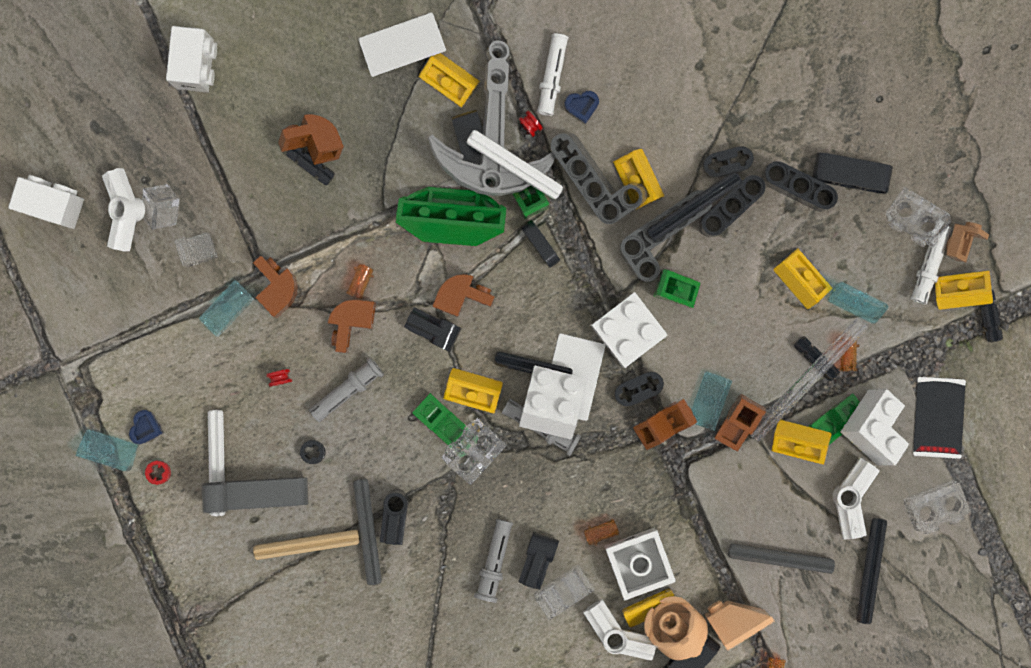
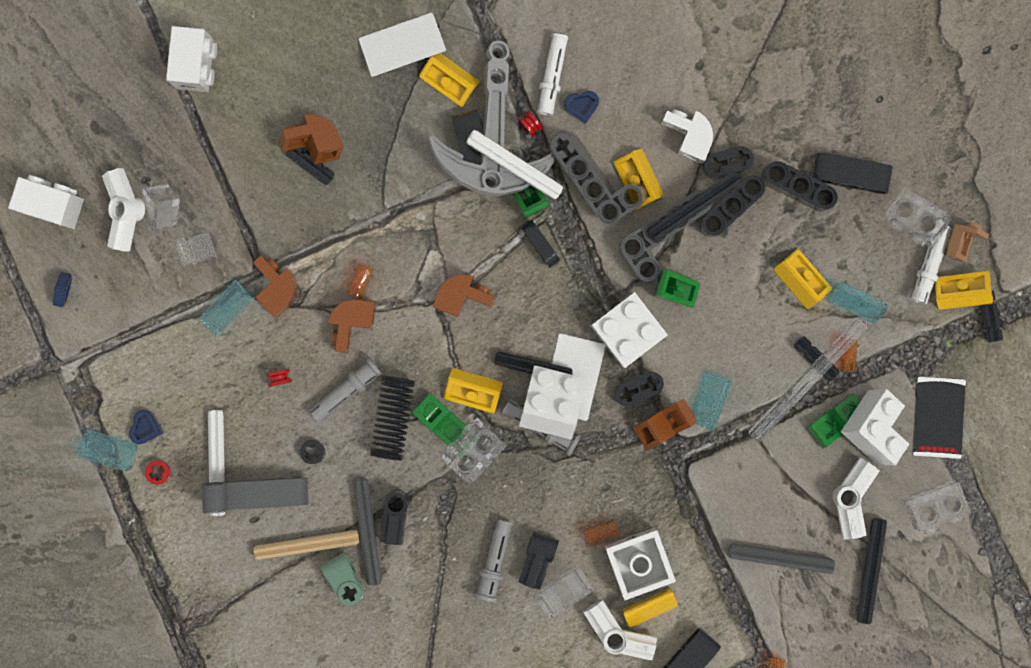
green wedge [396,187,506,246] -> none
black piece [404,307,462,352] -> none
light nougat brick [644,596,708,660] -> none
light nougat slope [704,600,774,650] -> none
dark orange brick [714,394,766,452] -> none
yellow slope [771,420,831,465] -> none
none -> dark blue tile [53,272,73,308]
none -> sand green piece [320,552,364,606]
none -> black piece [369,376,415,461]
none -> white brick [661,109,713,164]

